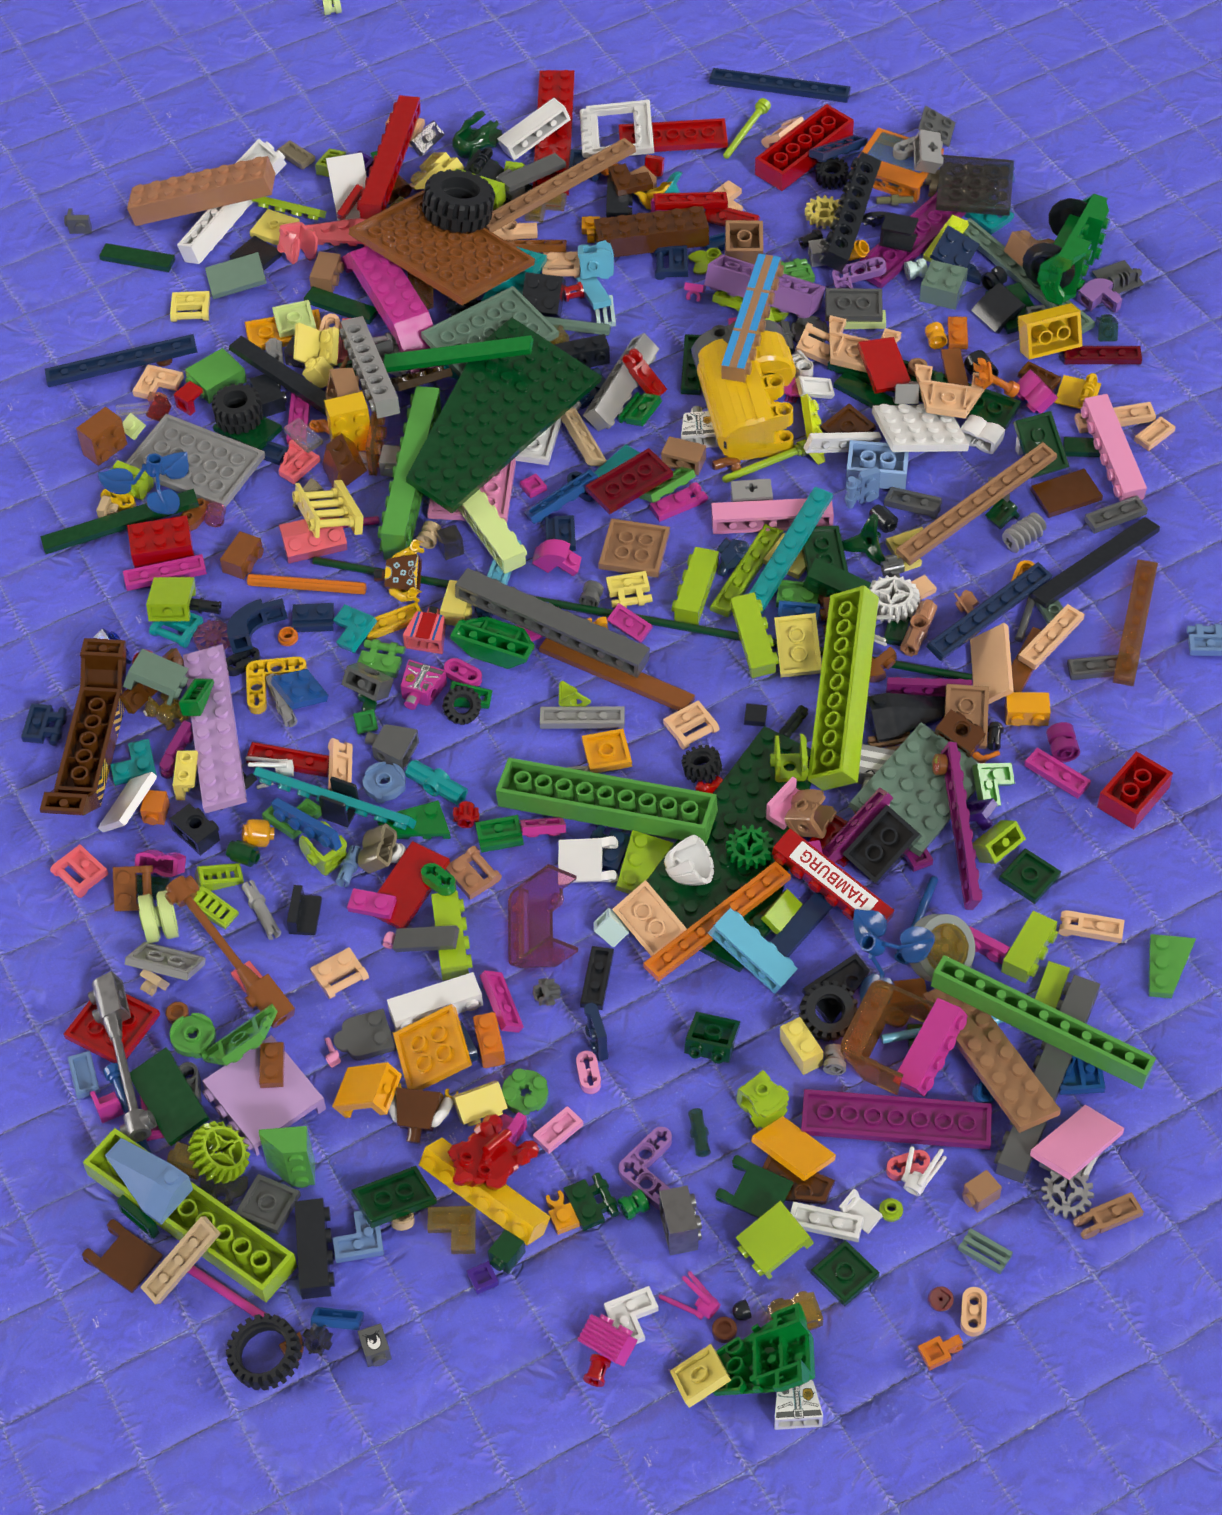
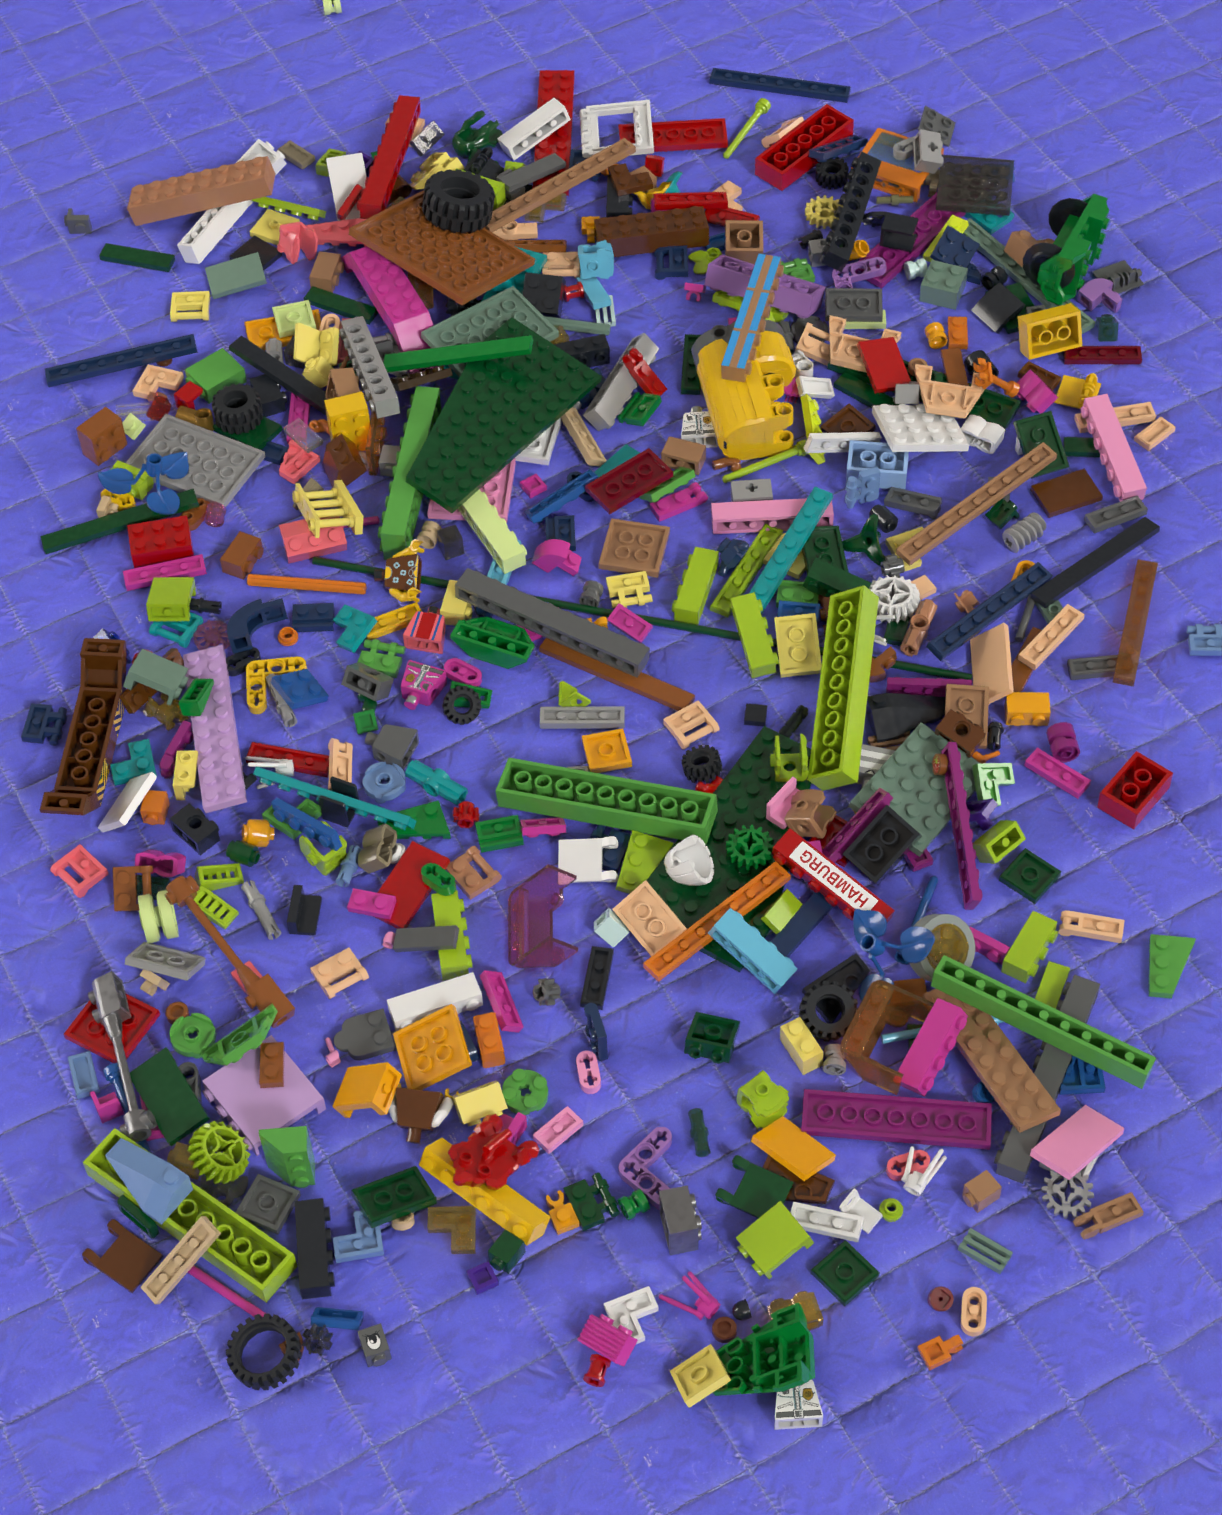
none -> pearl gold piece [175,406,214,431]

